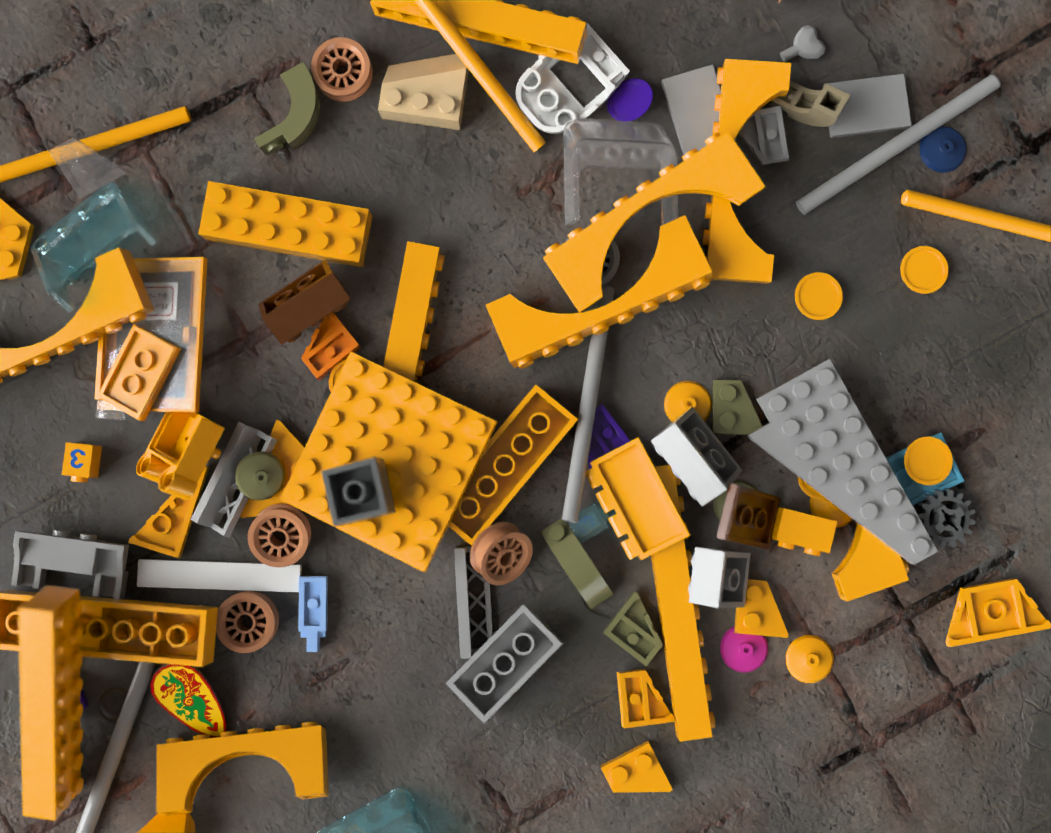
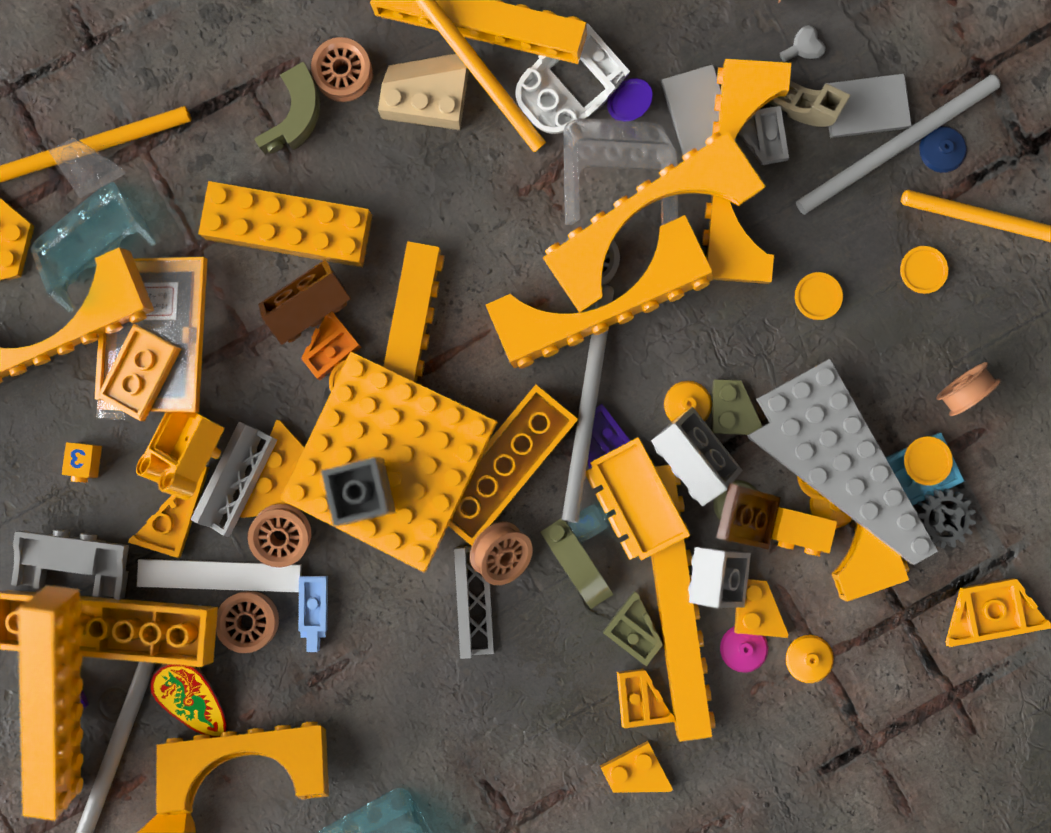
olive piece [235,452,285,500] -> none
light grey slope [446,604,564,723] -> none
none -> nougat wheel [936,362,1001,416]

